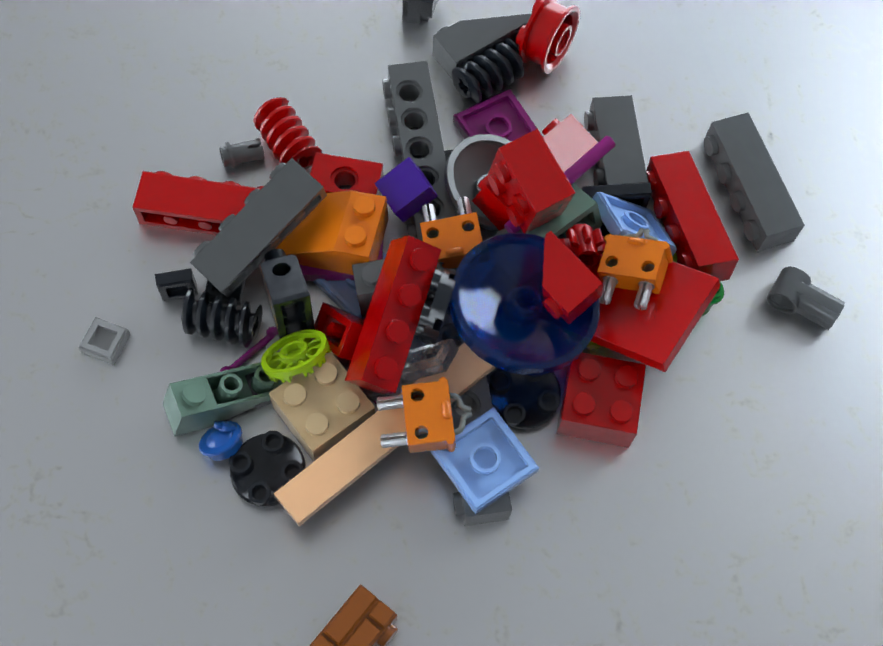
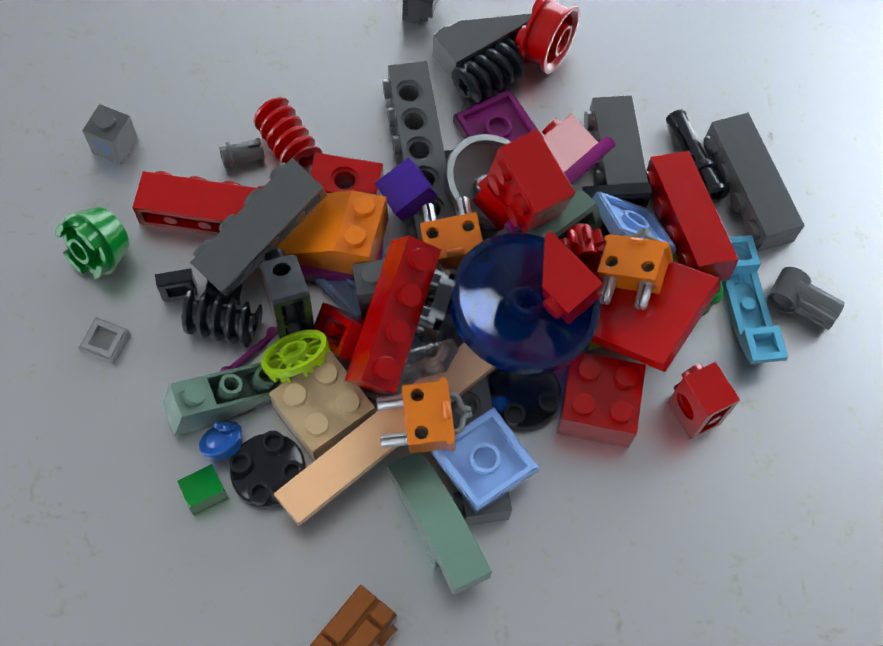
none -> green cone [55,207,129,279]
none -> dark grey brick [82,104,138,164]
none -> green slope [177,464,228,515]
none -> sand green slope [386,452,492,596]
none -> black pin [666,109,729,204]
none -> red brick [667,361,740,440]
none -> medium azure slope [722,235,788,364]

